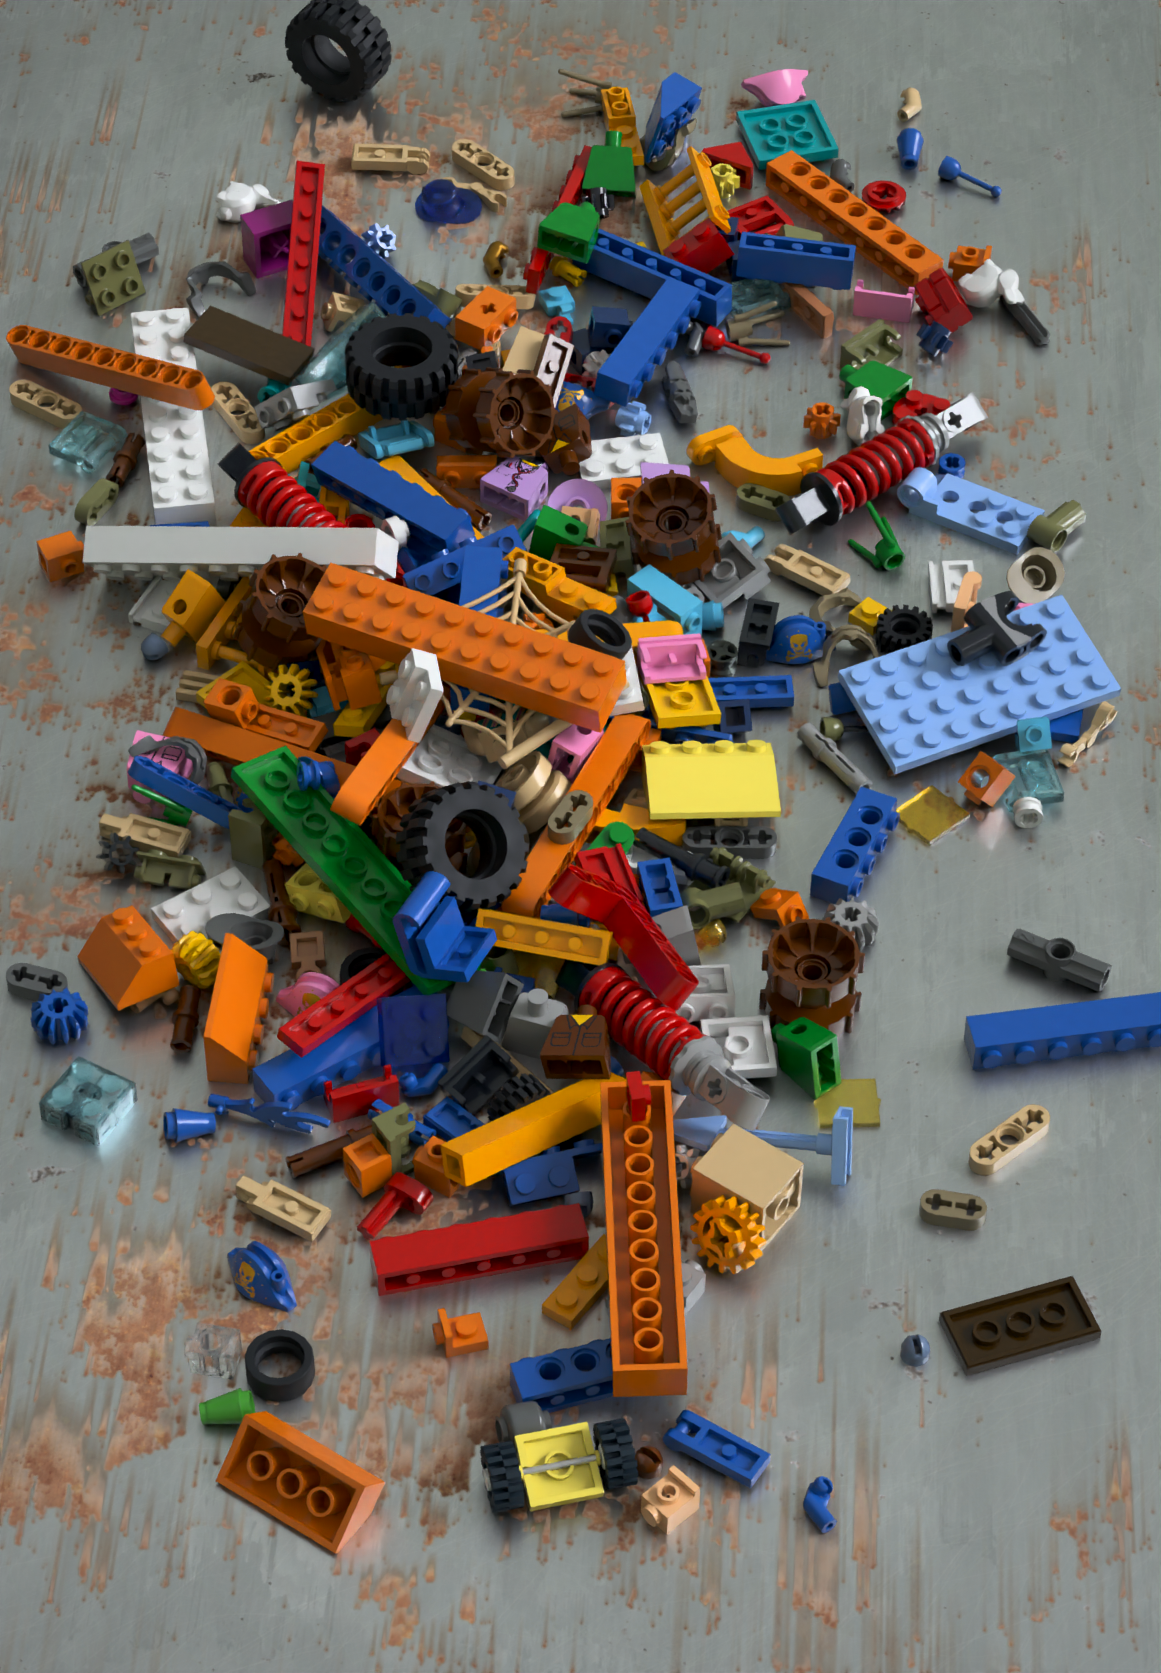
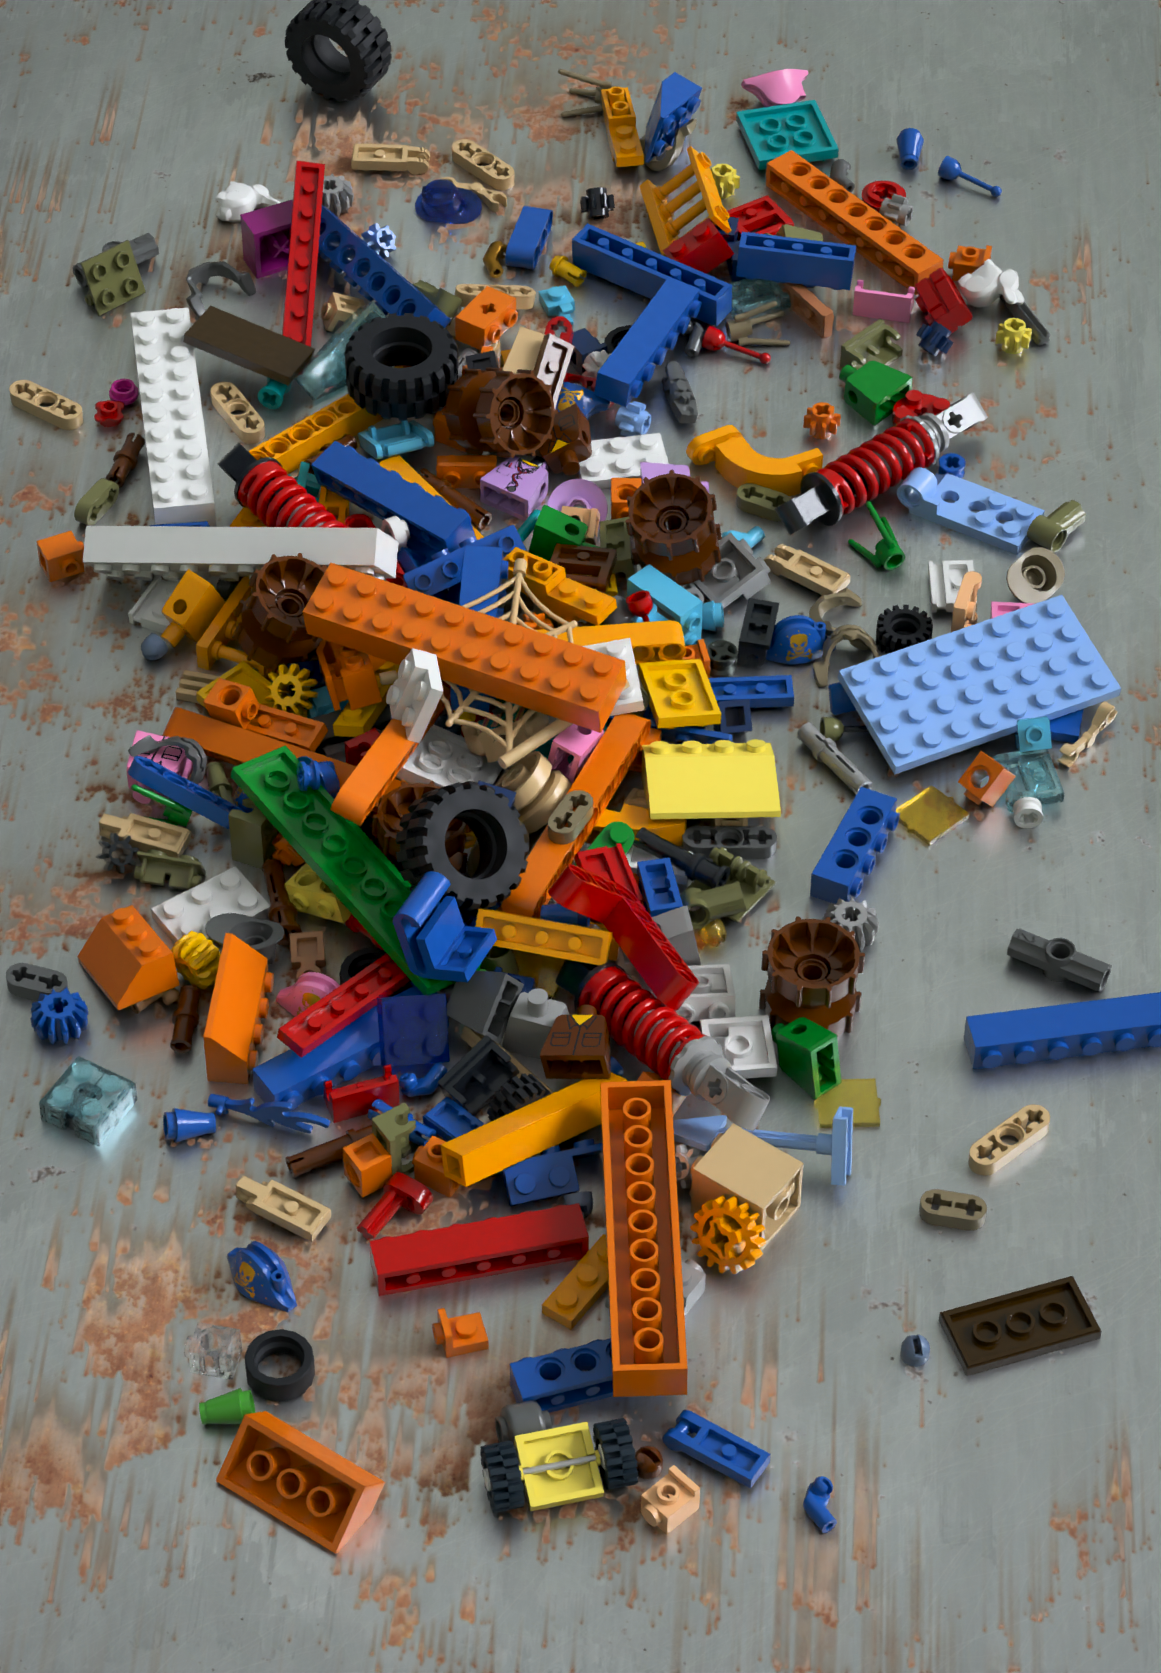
orange beam [6,325,215,410] -> none
clear light blue plate [48,411,127,474] -> none
light grey plate [254,378,337,431] -> none
red plate [523,145,592,295] -> none
green torso [537,202,600,264] -> none
black tyre [568,609,632,659] -> none
green torso [582,131,636,198] -> none
dark blue brick [587,306,633,349] -> none
red plate [626,1071,651,1122] -> none
bright pink hinge [637,633,707,684] -> none
red slope [701,142,753,190] -> none
orange bracket [750,888,809,928] -> none
white animal [840,386,884,447] -> none
yellow plate [848,597,892,636] -> none
tan arm [897,87,922,122] -> none
black connector [947,591,1047,666] -> none
none -> red plate [94,400,124,427]
none -> light grey gear [322,173,354,218]
none -> blue beam [505,206,553,270]
none -> light grey gear [879,194,913,227]
none -> light yellow gear [995,318,1032,354]

